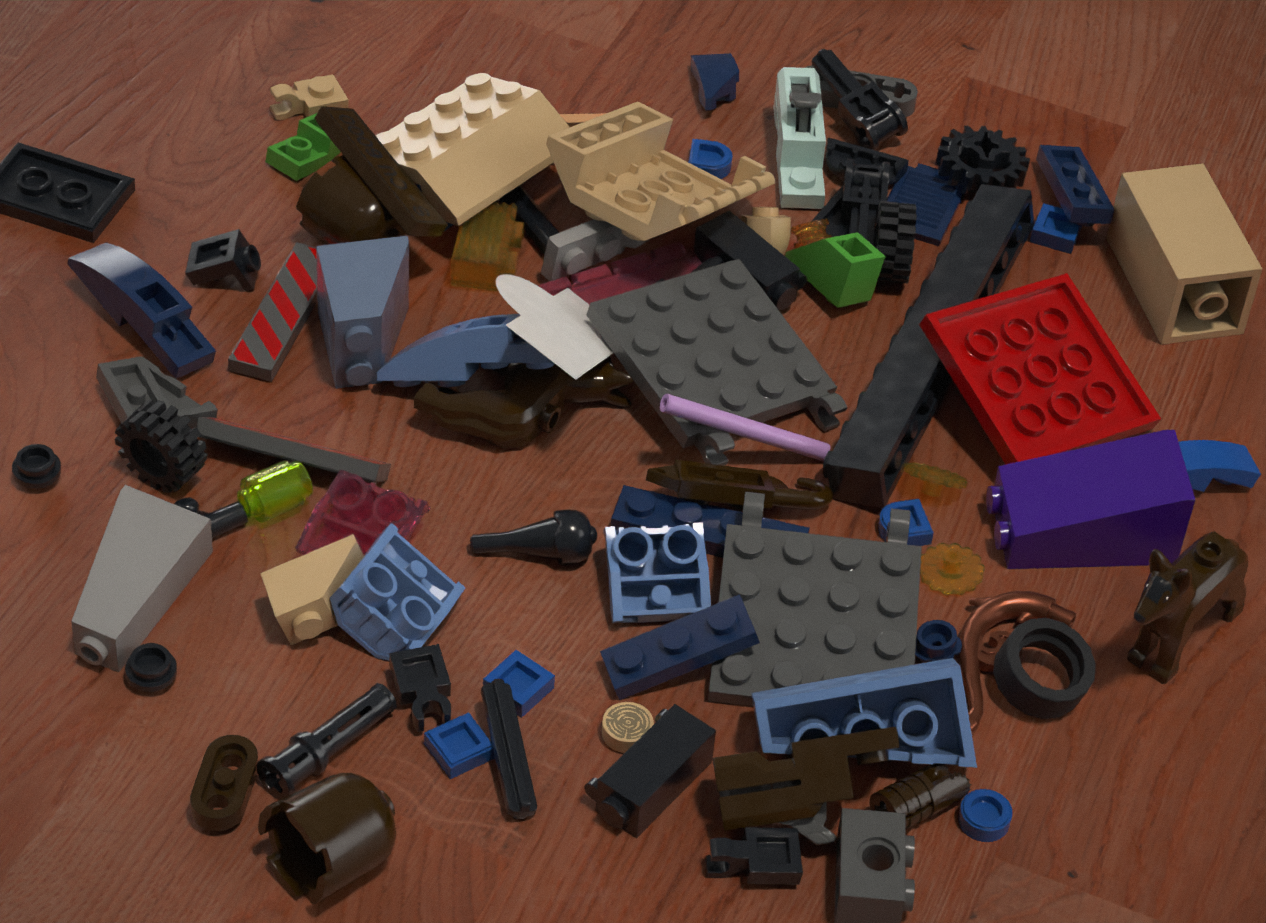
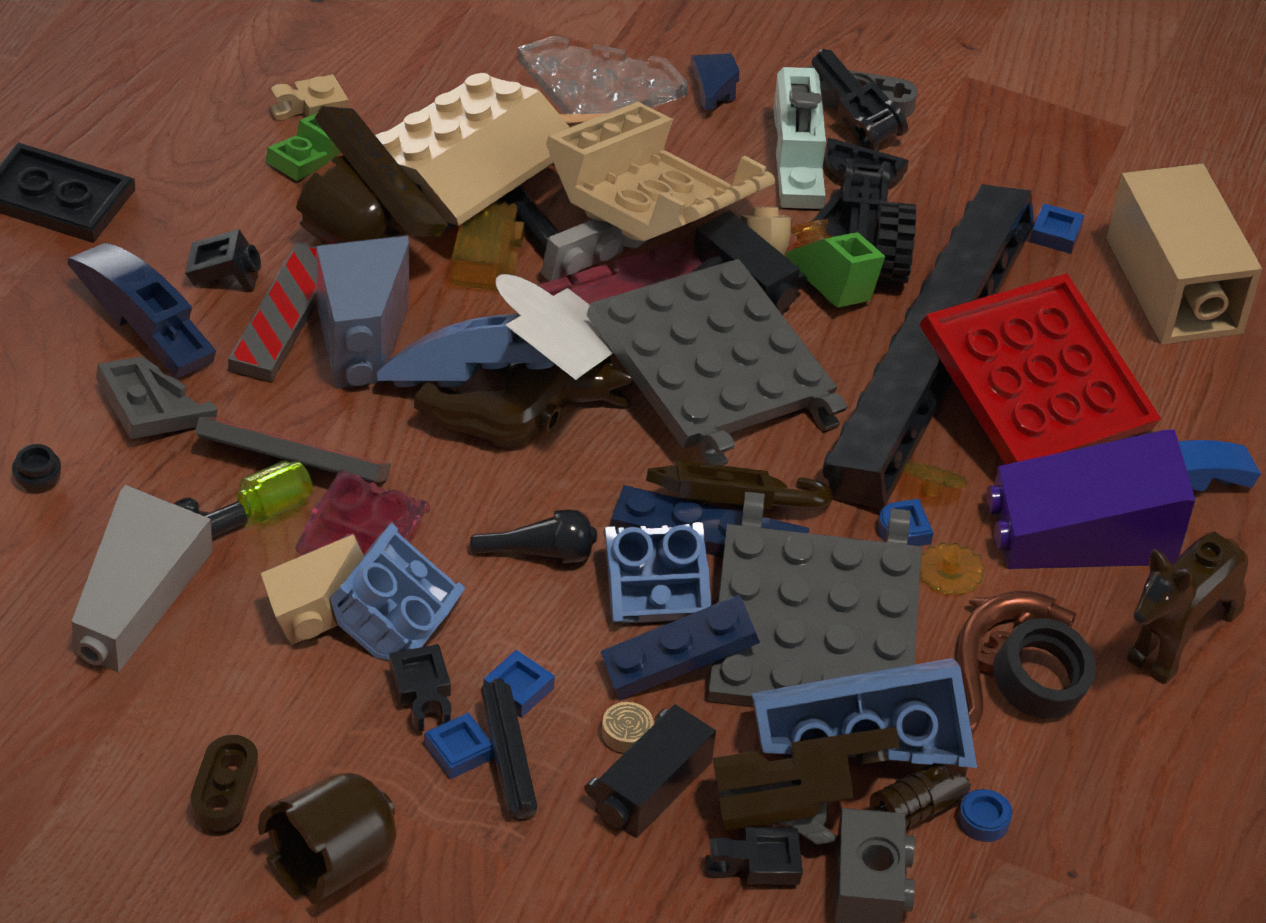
black tyre [115,400,208,493] -> none
black plate [125,643,177,692] -> none
black pin [256,683,397,799] -> none
lavender piece [660,394,830,461] -> none
blue tile [689,139,733,179] -> none
dark blue window [887,163,965,246] -> none
dark blue plate [915,620,962,662] -> none
black gear [935,126,1030,194] -> none
dark blue plate [1036,145,1115,227] -> none
none -> clear plate [517,36,688,114]

